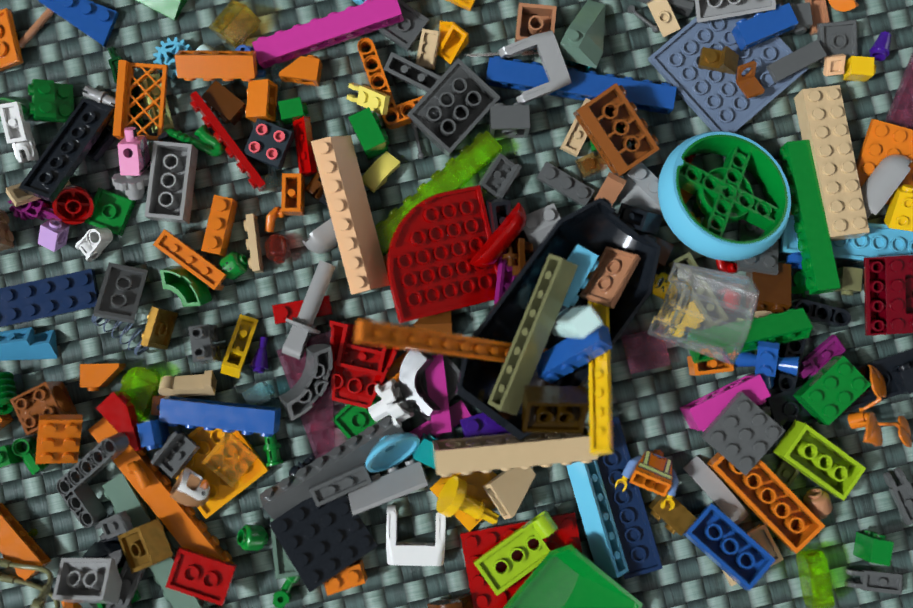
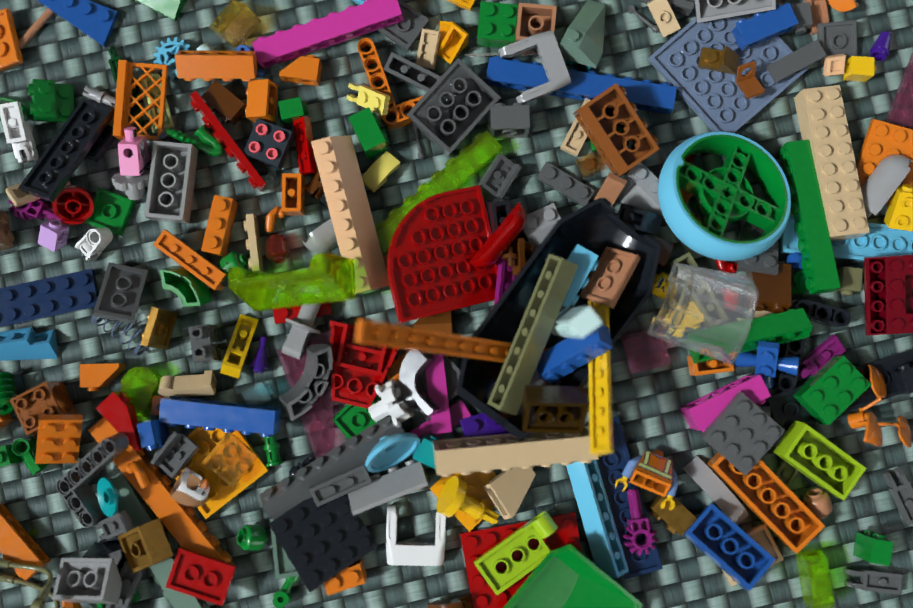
none -> teal dish [97,477,120,517]
none -> clear neon green windscreen [228,252,356,312]
none -> green brick [477,1,518,48]
none -> magenta gear [623,488,658,556]

